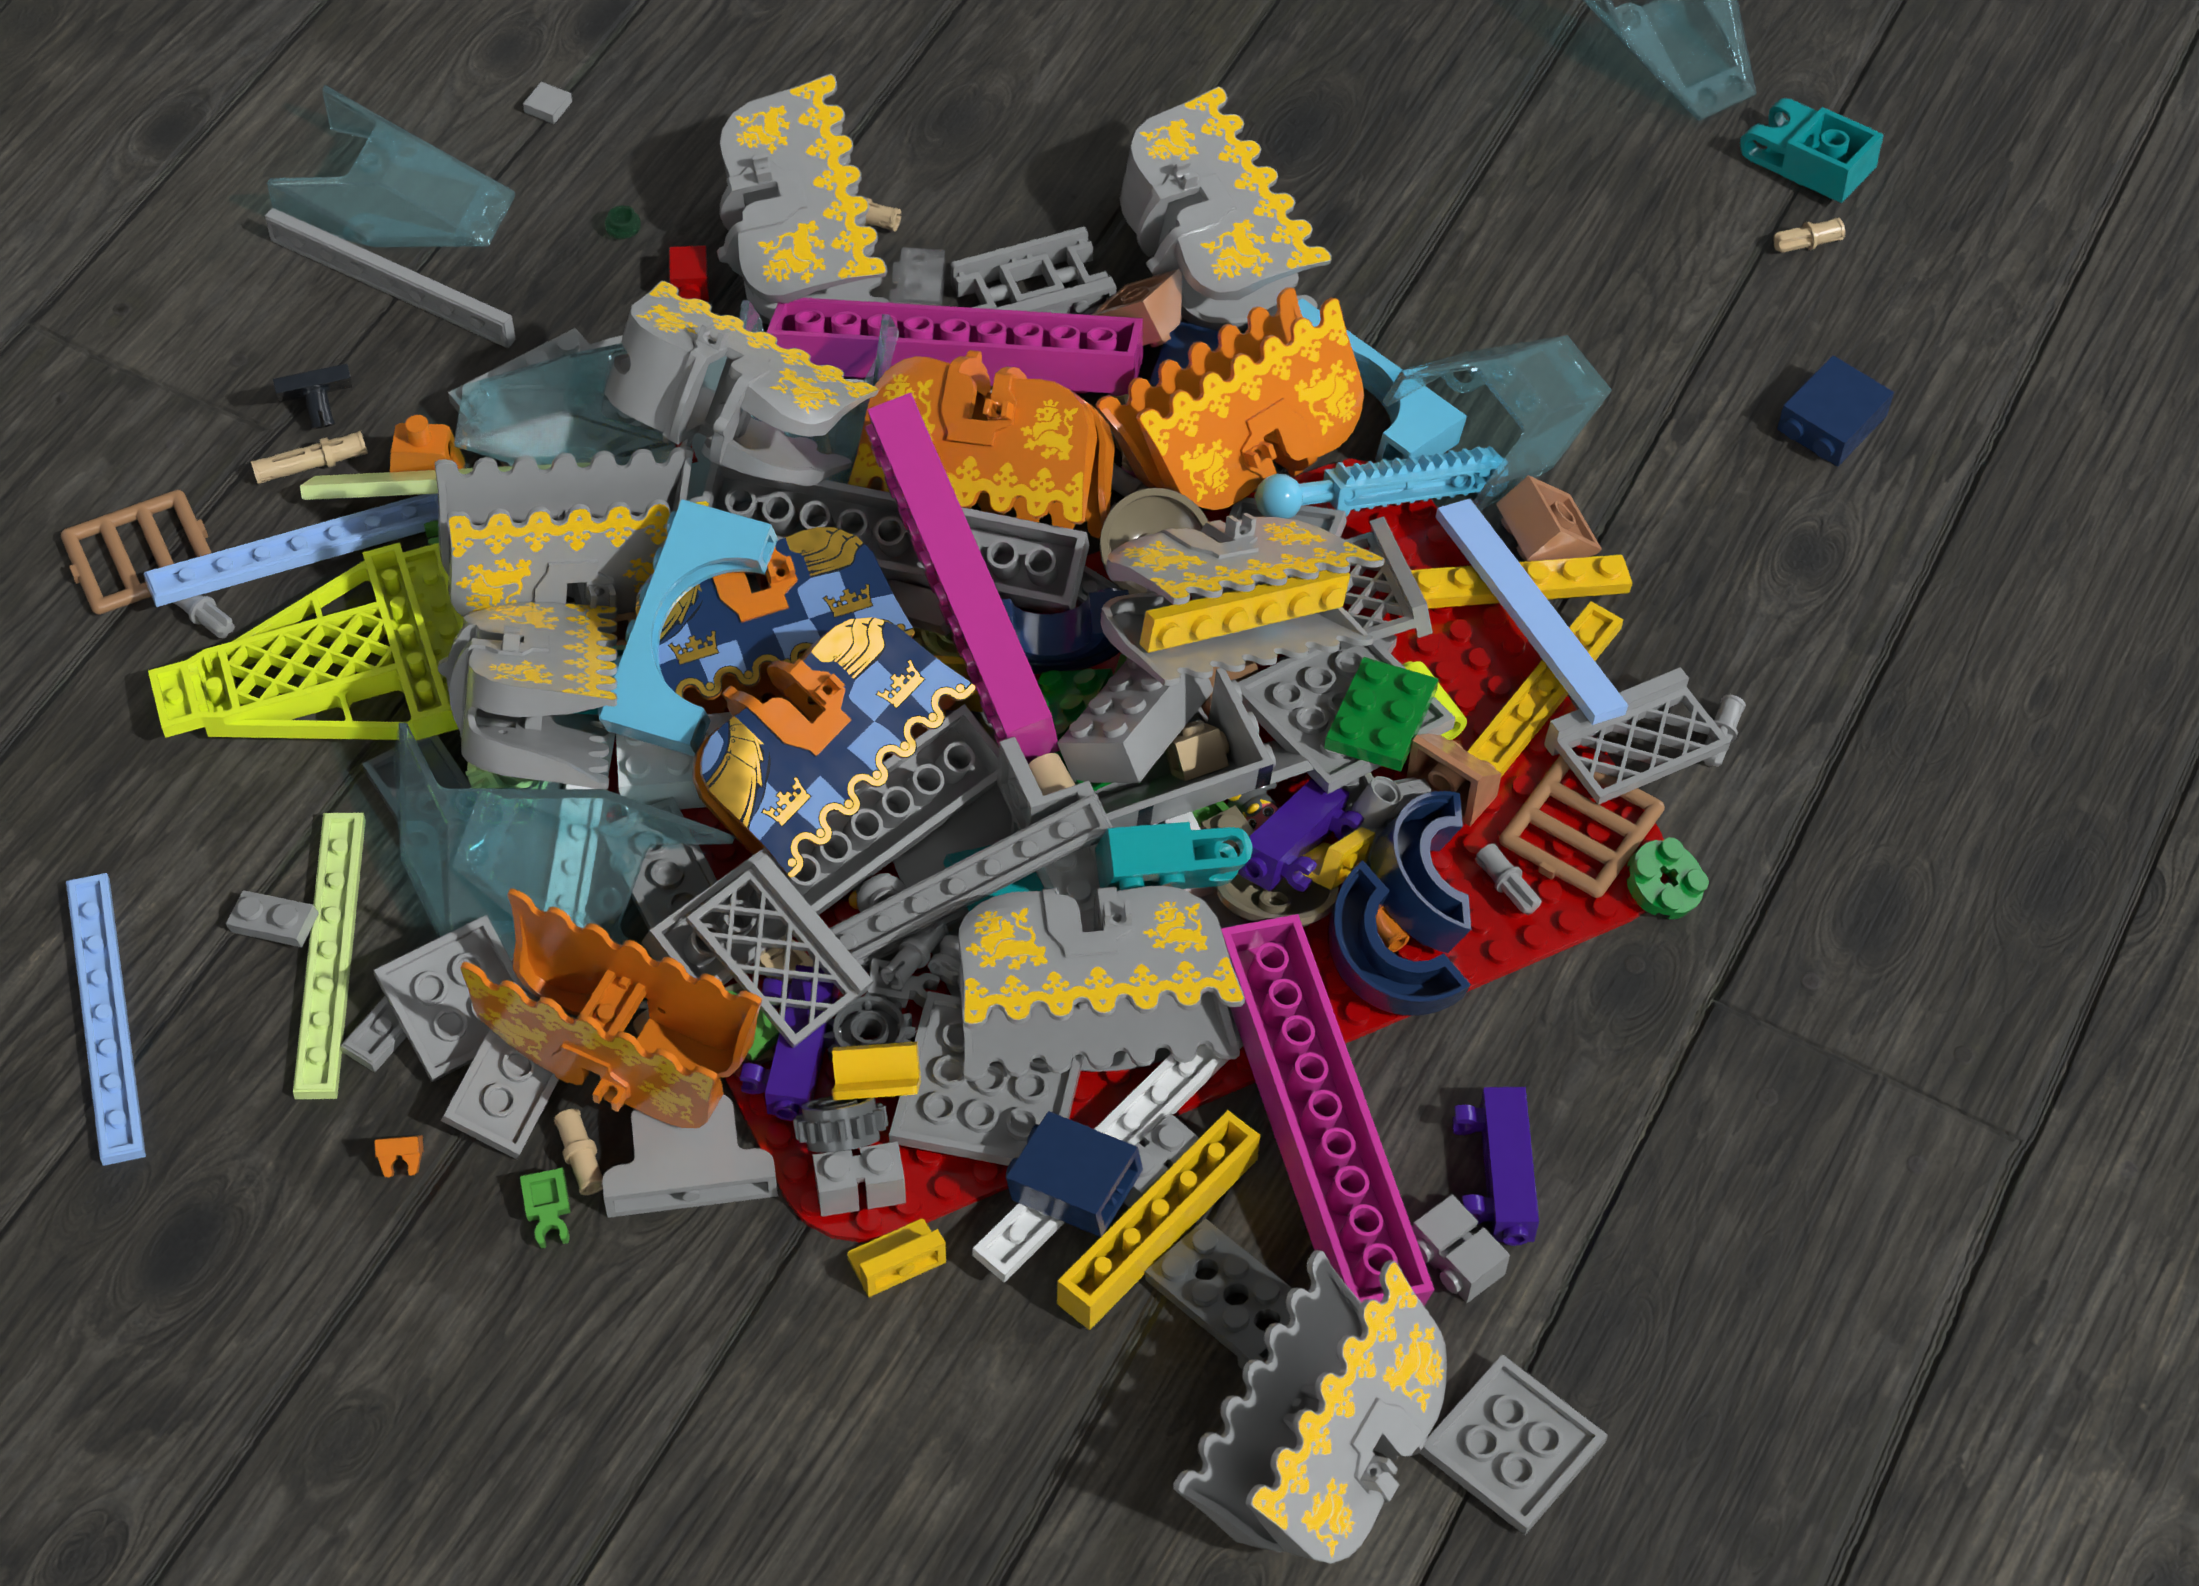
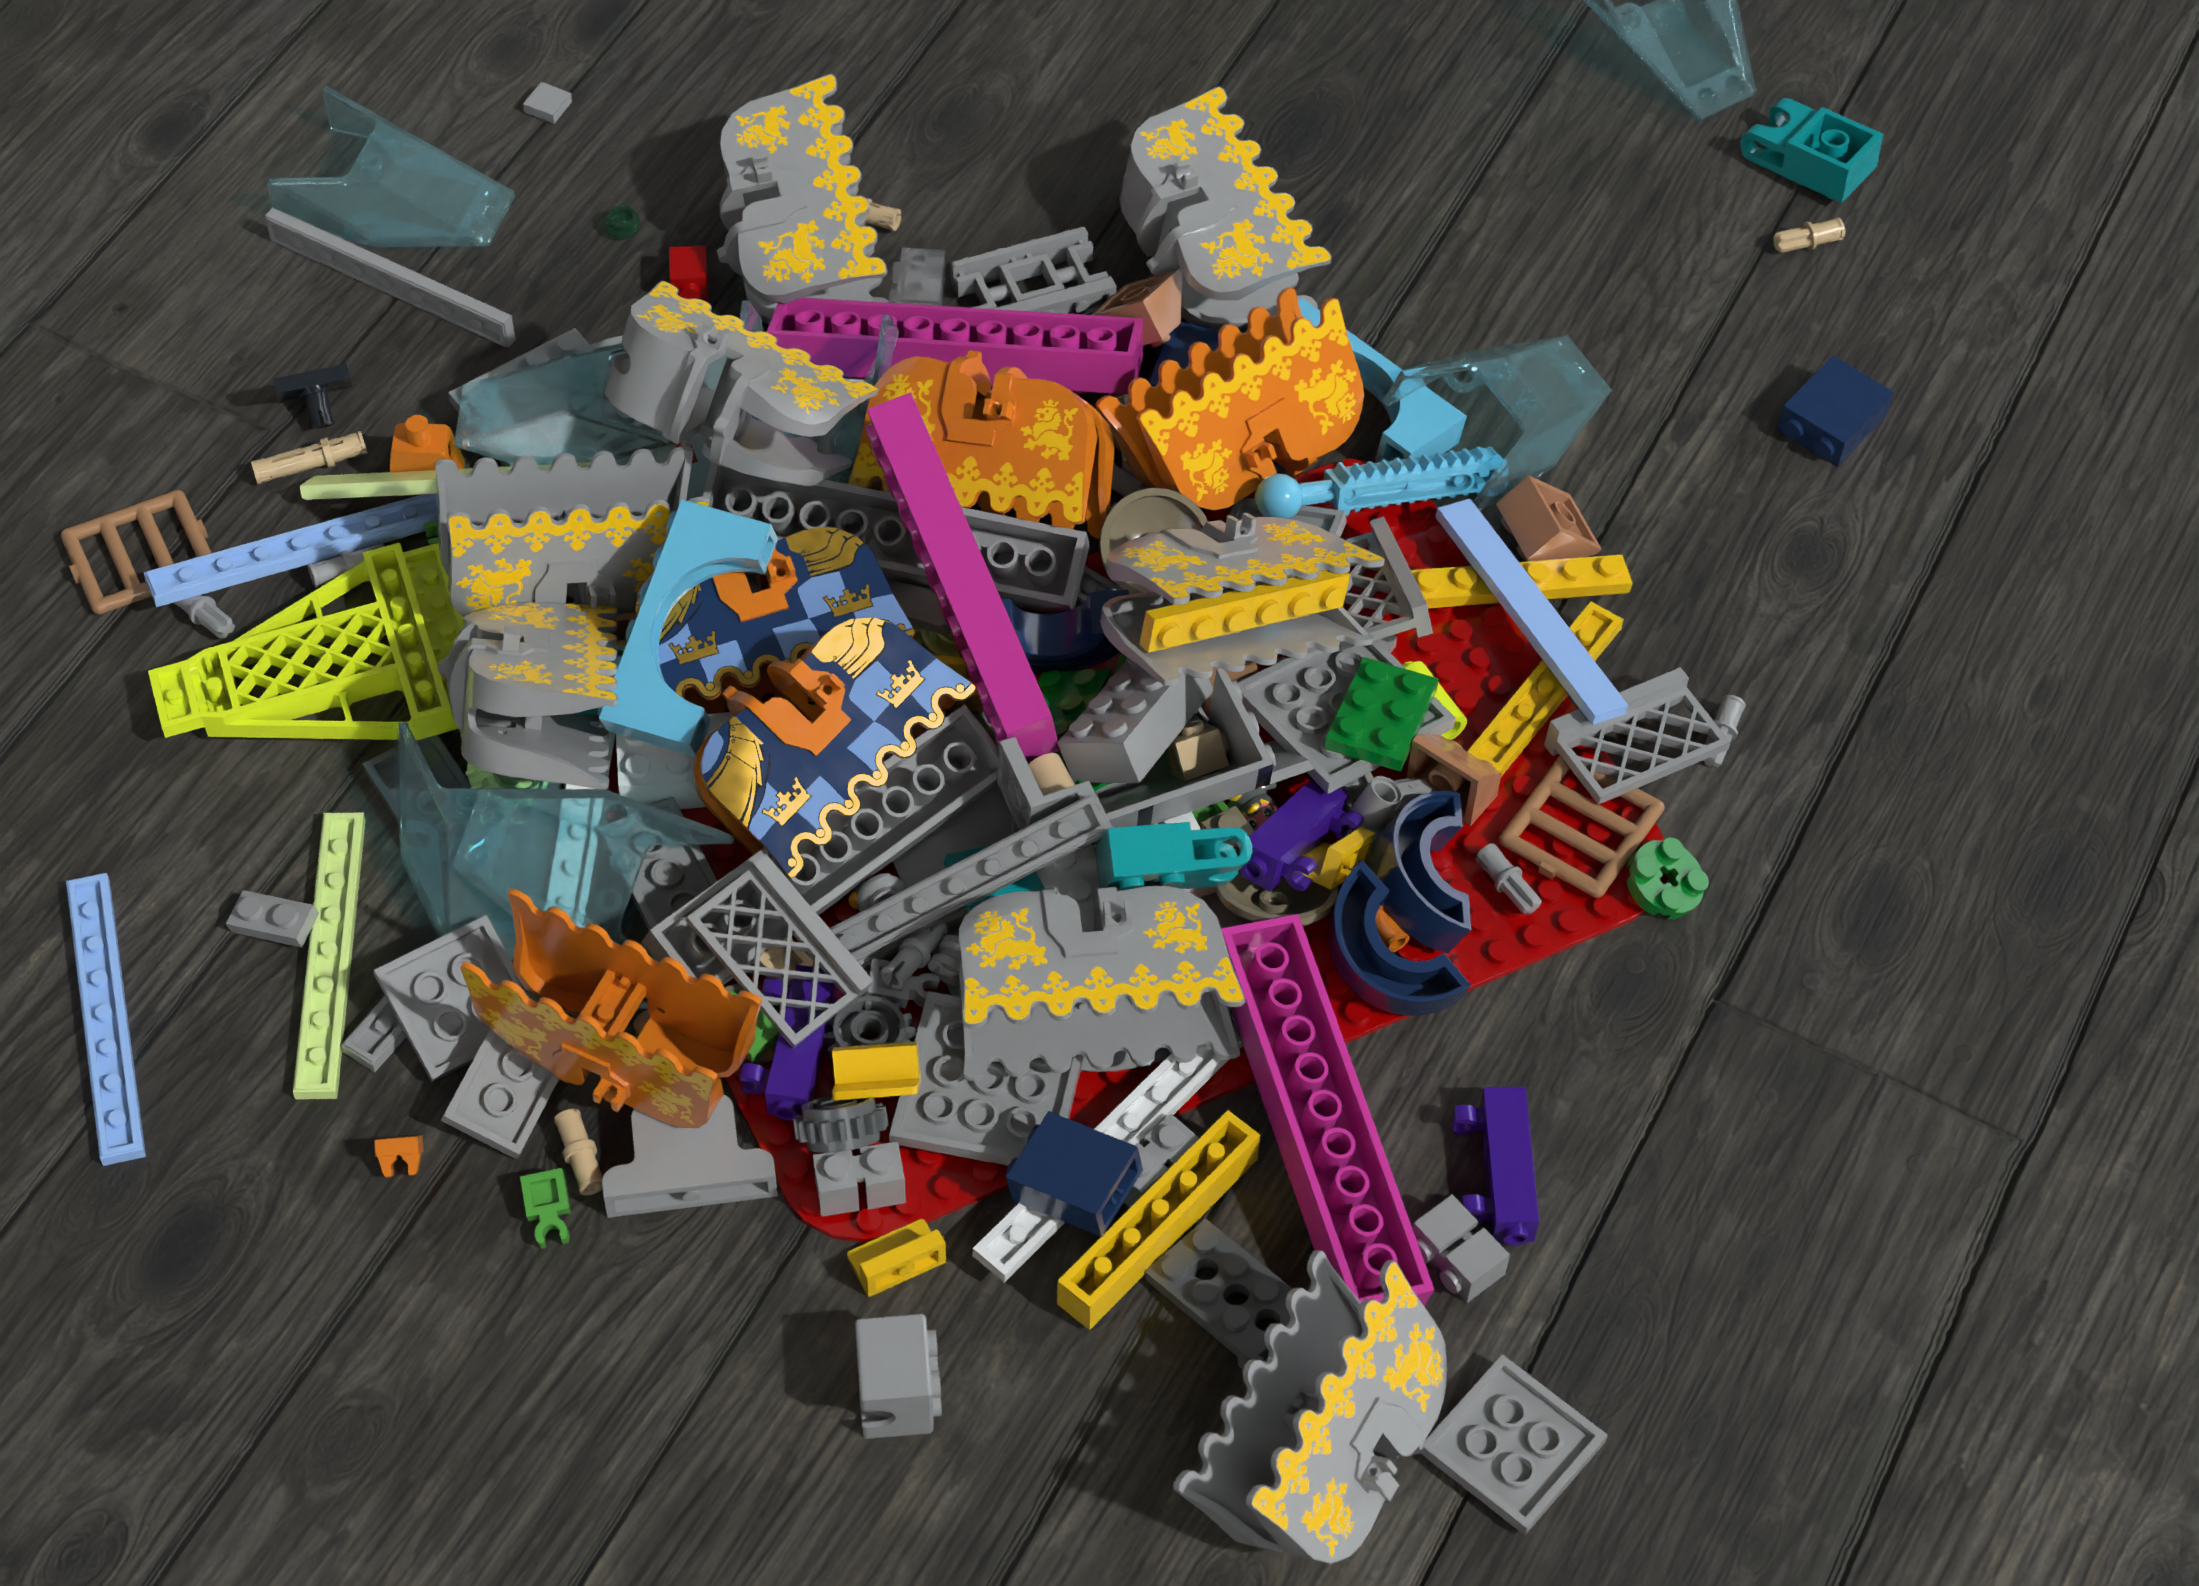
none -> light grey pin [308,543,384,588]
none -> light grey piece [855,1314,942,1439]

